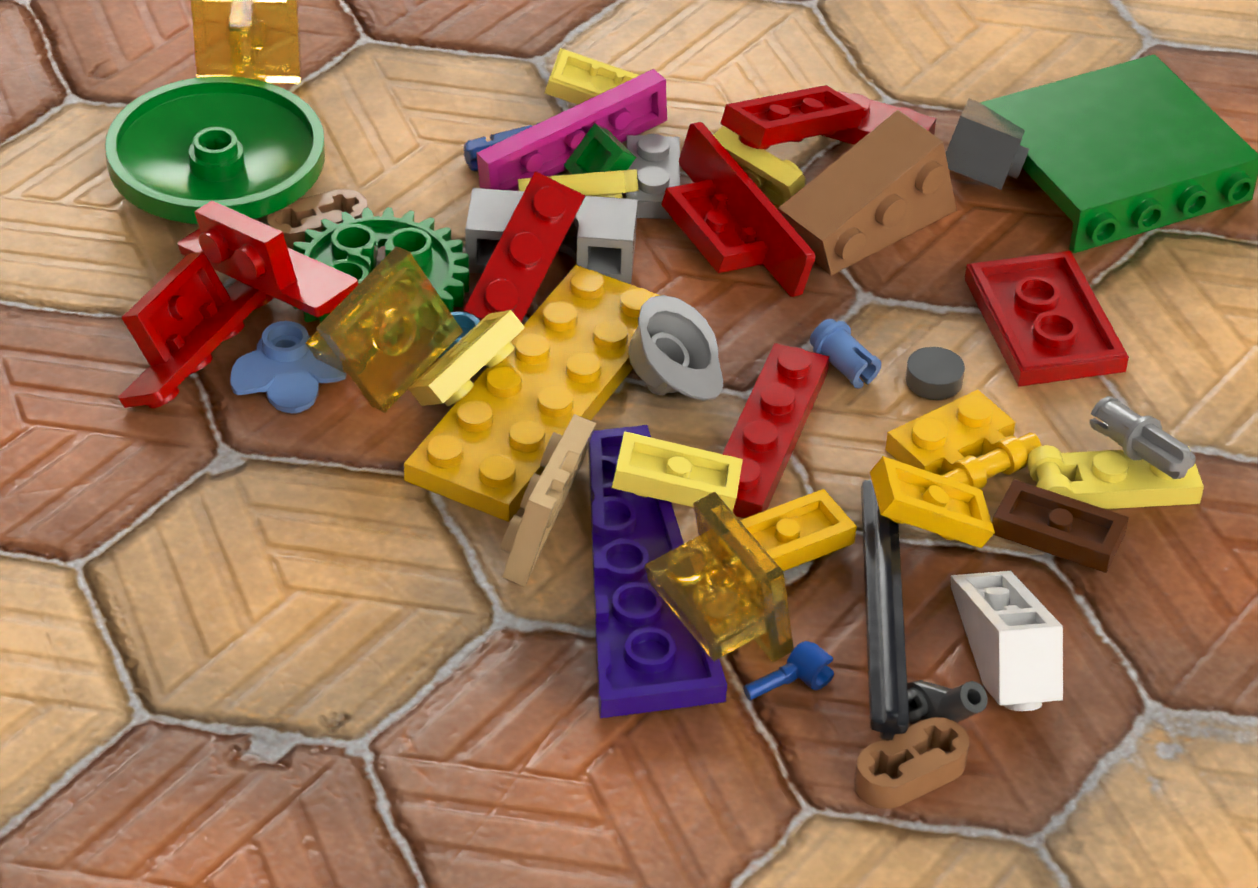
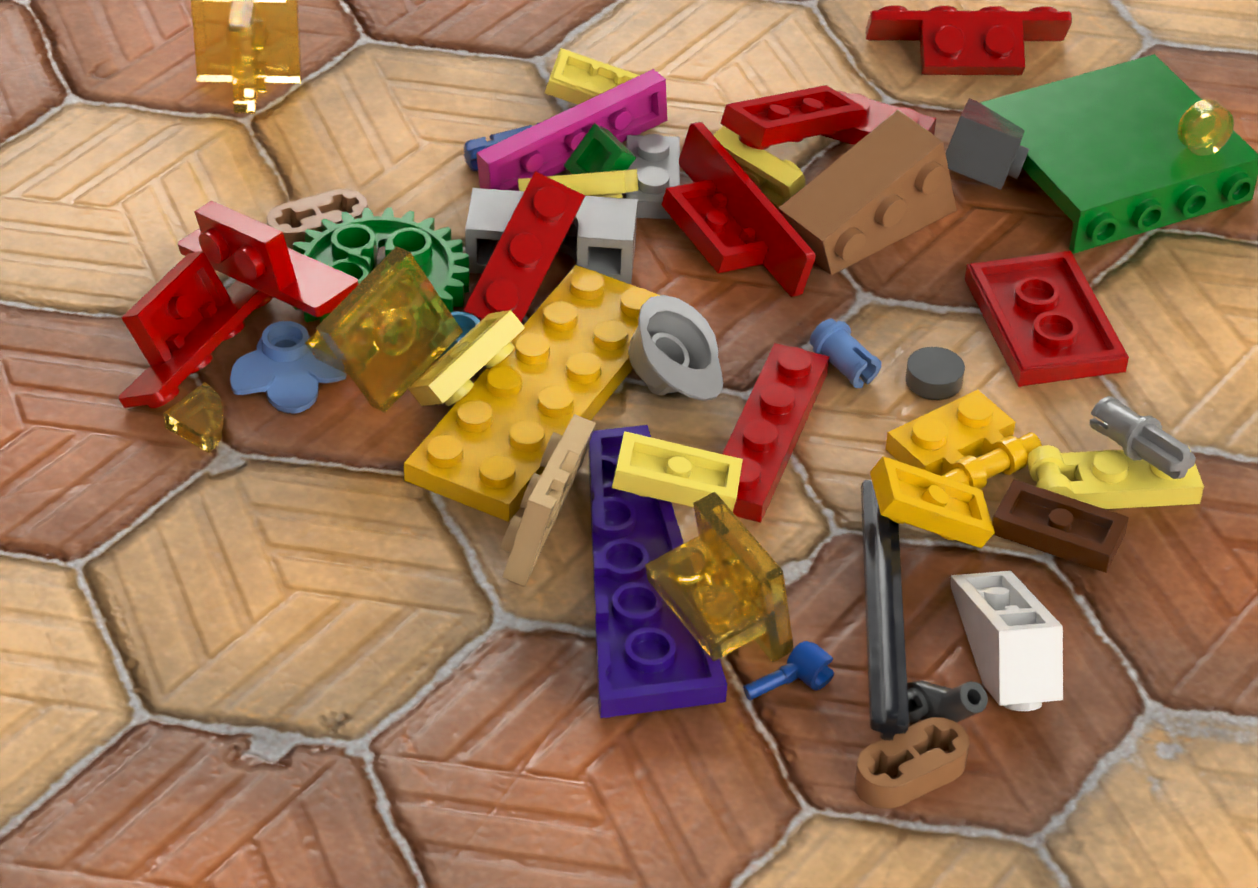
green dish [105,76,325,224] -> none
yellow plate [718,489,857,584] -> none
none -> clear yellow tile [164,382,224,453]
none -> red bracket [865,5,1072,75]
none -> clear yellow tile [1177,99,1234,156]

